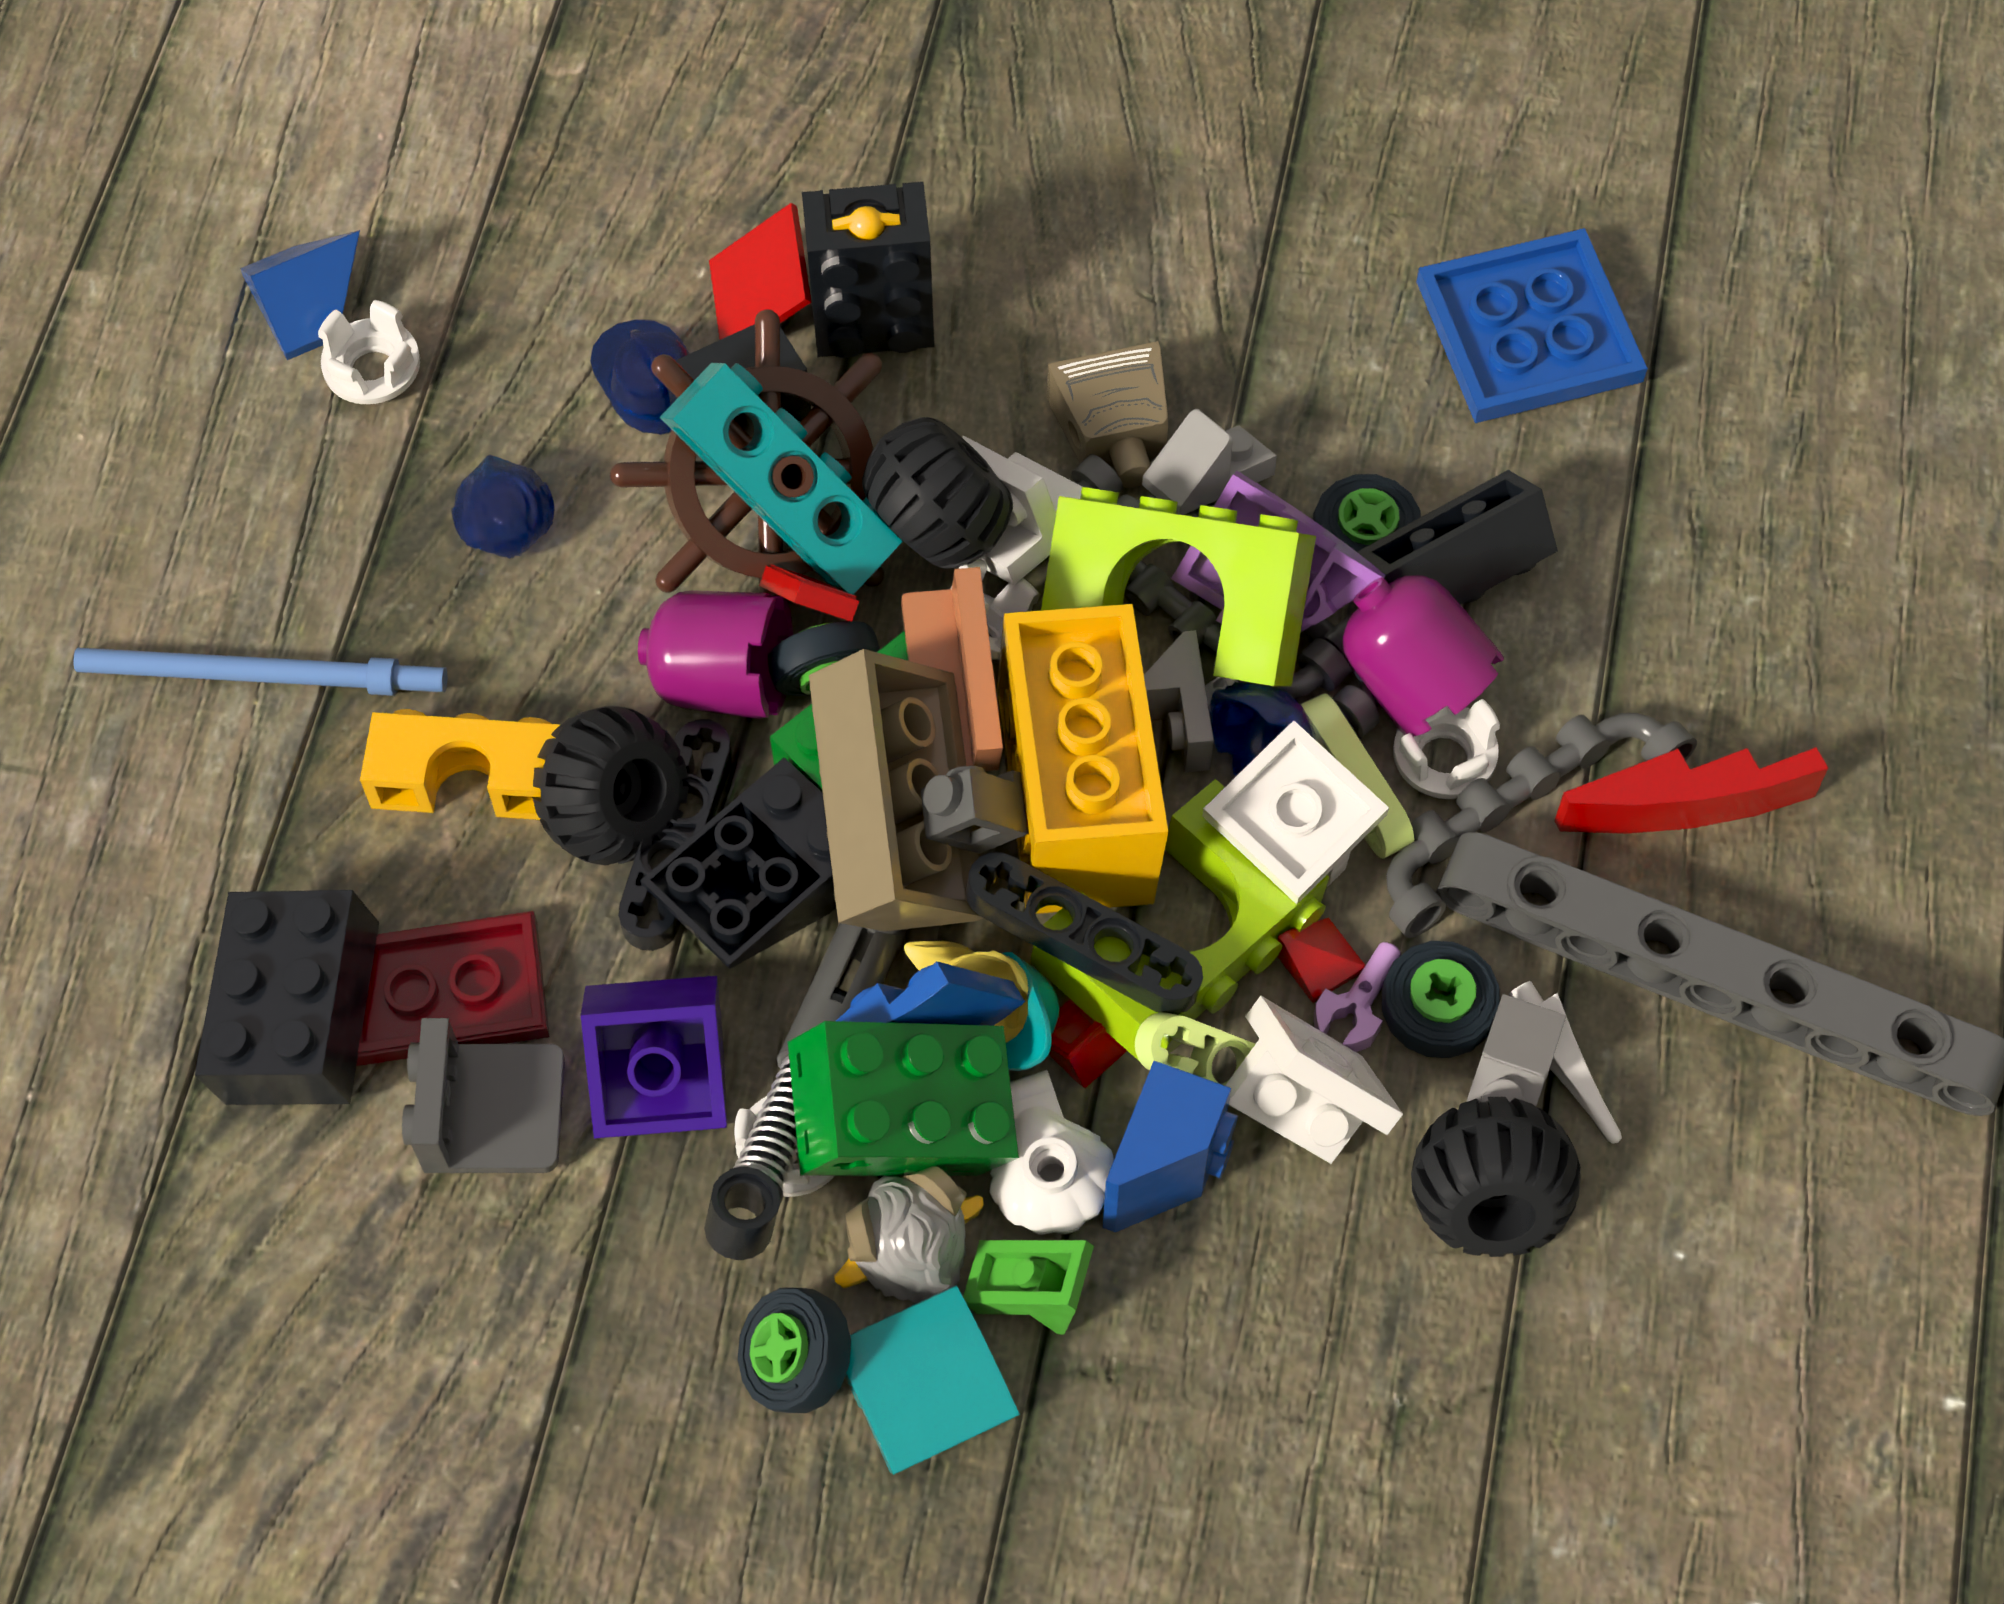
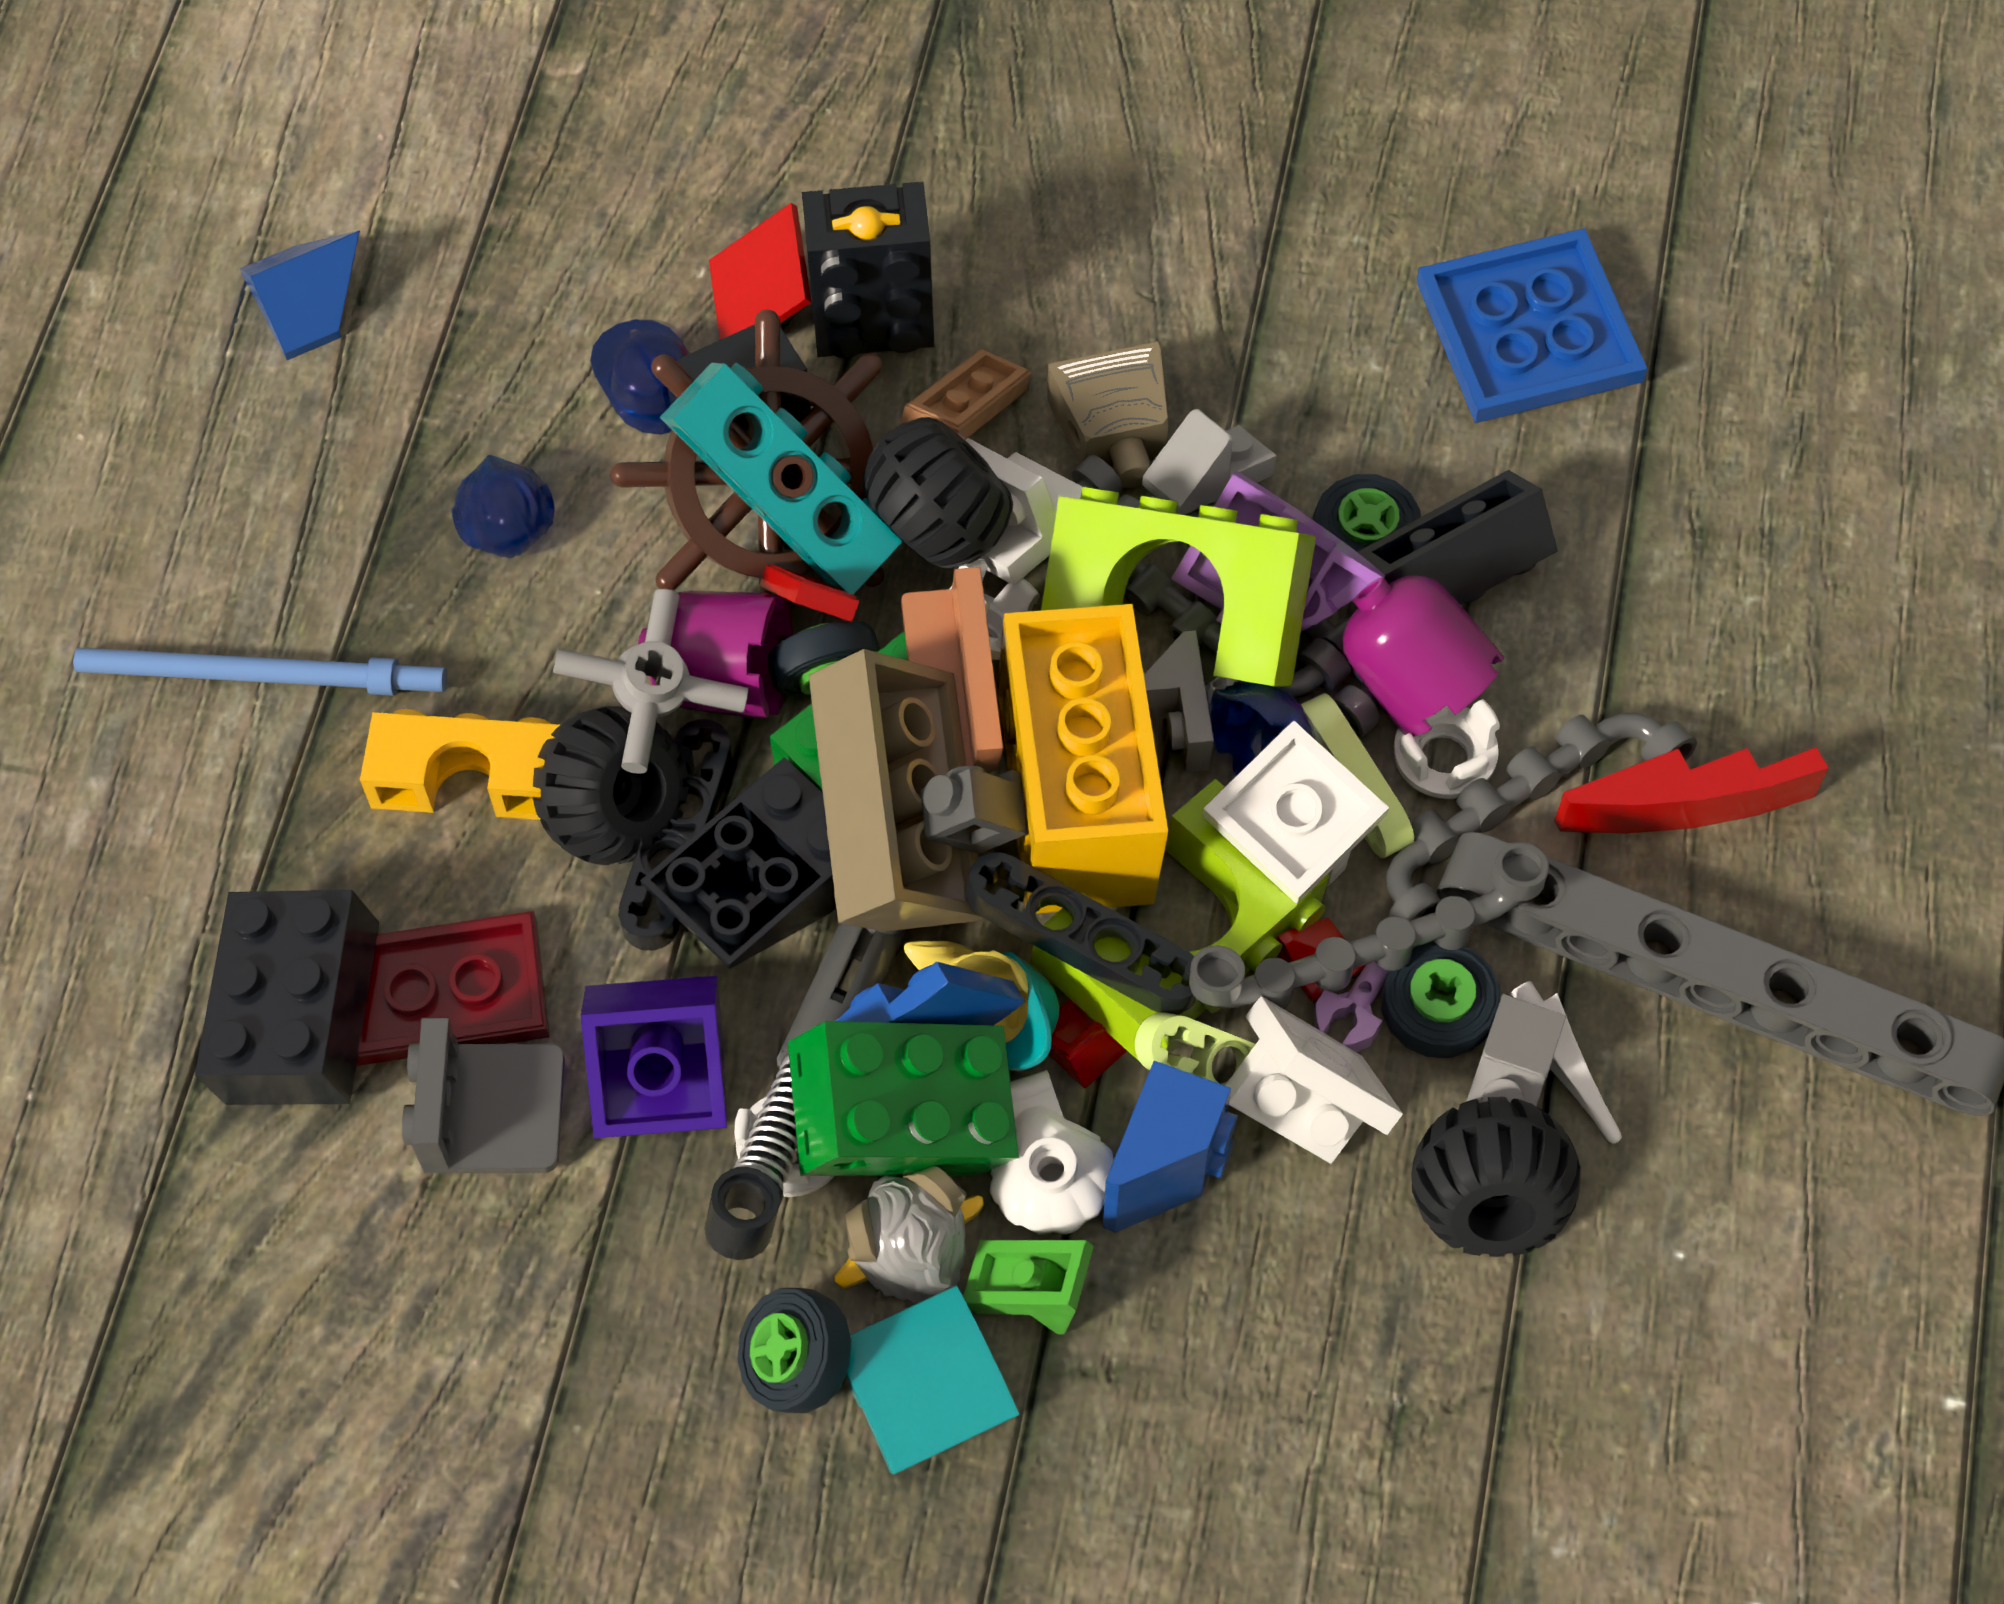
white piece [318,300,420,404] -> none
none -> light grey bar [553,589,748,774]
none -> medium nougat tile [900,349,1032,440]
none -> dark grey bar [1189,842,1549,1009]

